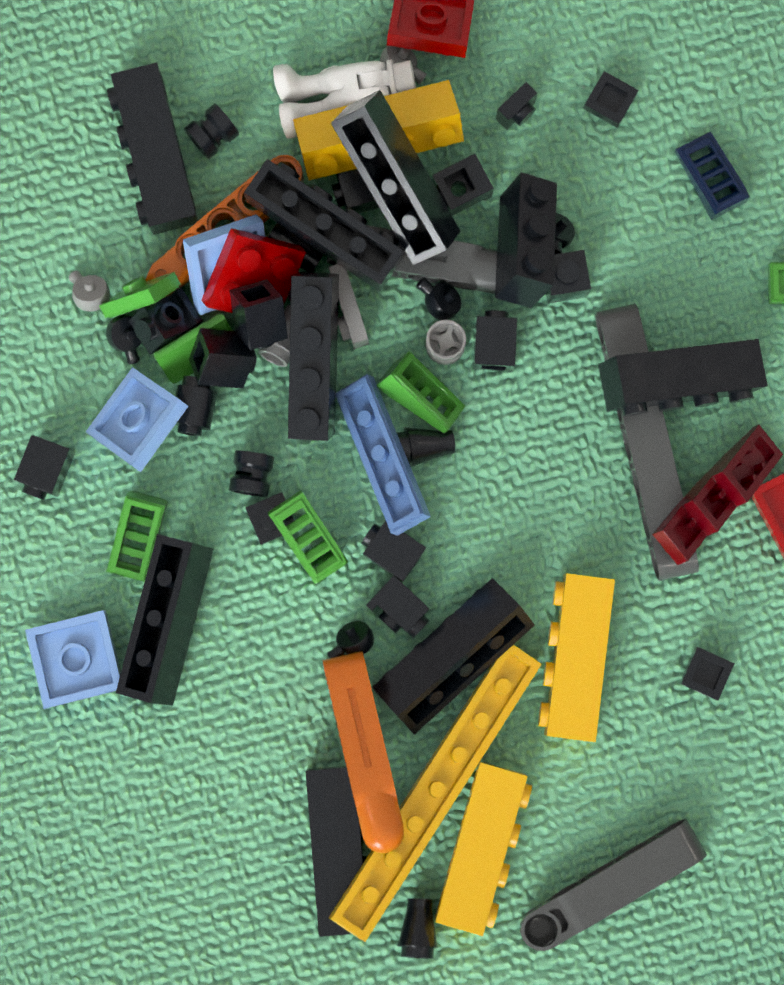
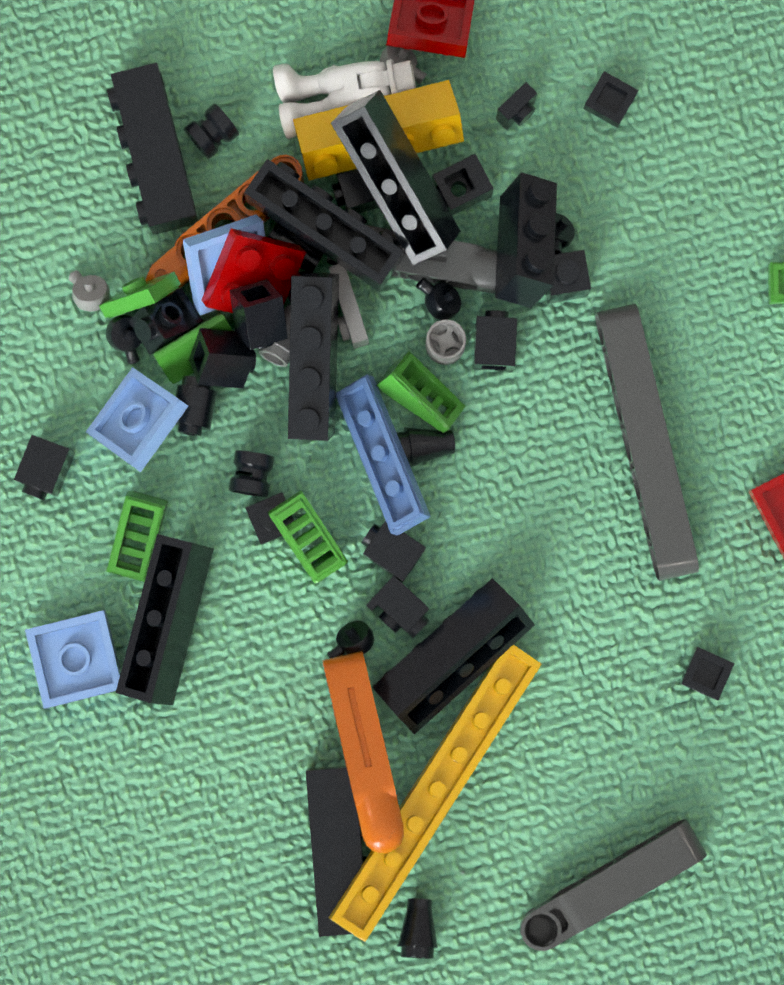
yellow brick [435,761,532,936] -> none
yellow brick [538,573,615,742] -> none
black brick [598,339,768,417] -> none
dark red slope [652,425,783,565] -> none
dark blue slope [675,132,750,220] -> none

